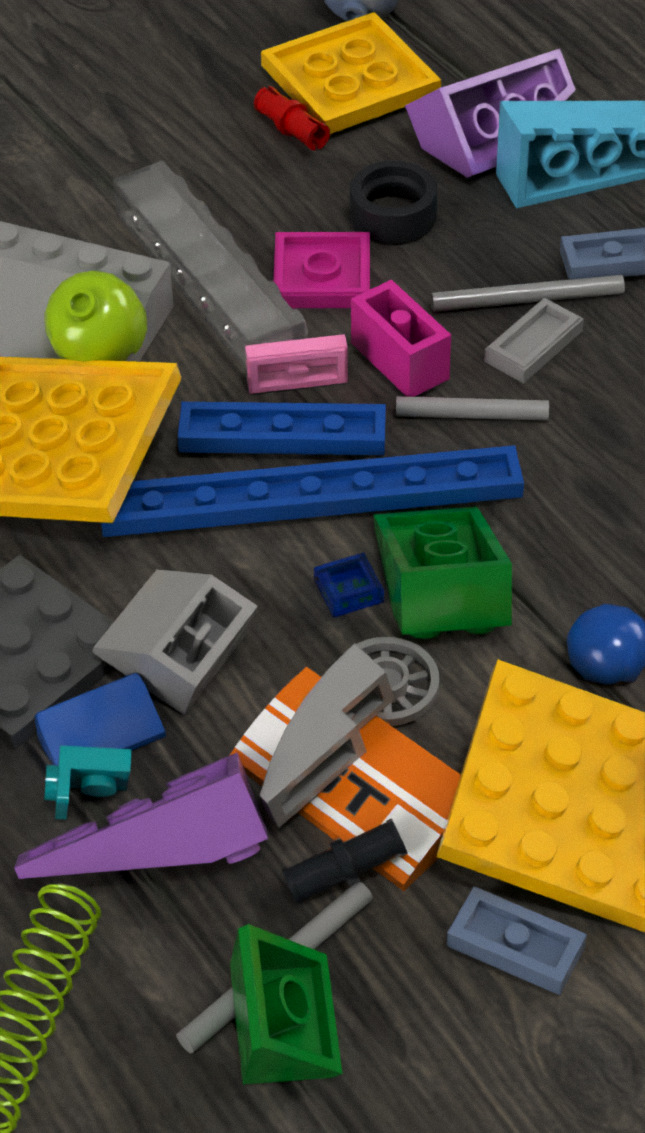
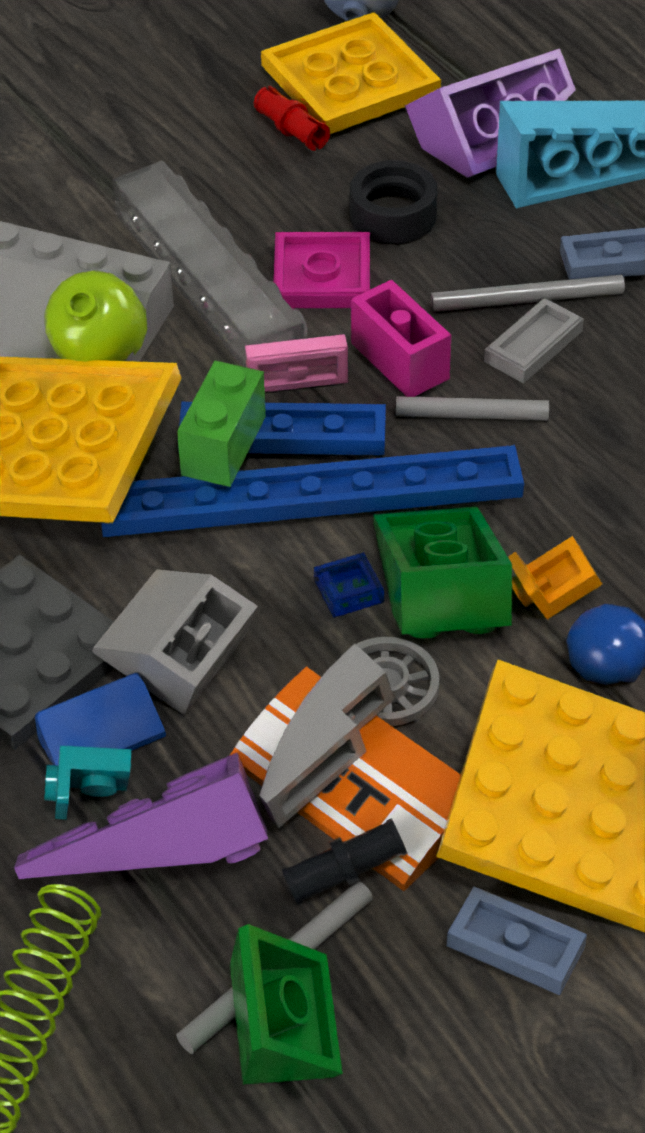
none -> bright green brick [177,361,266,487]
none -> light orange bracket [508,536,603,619]

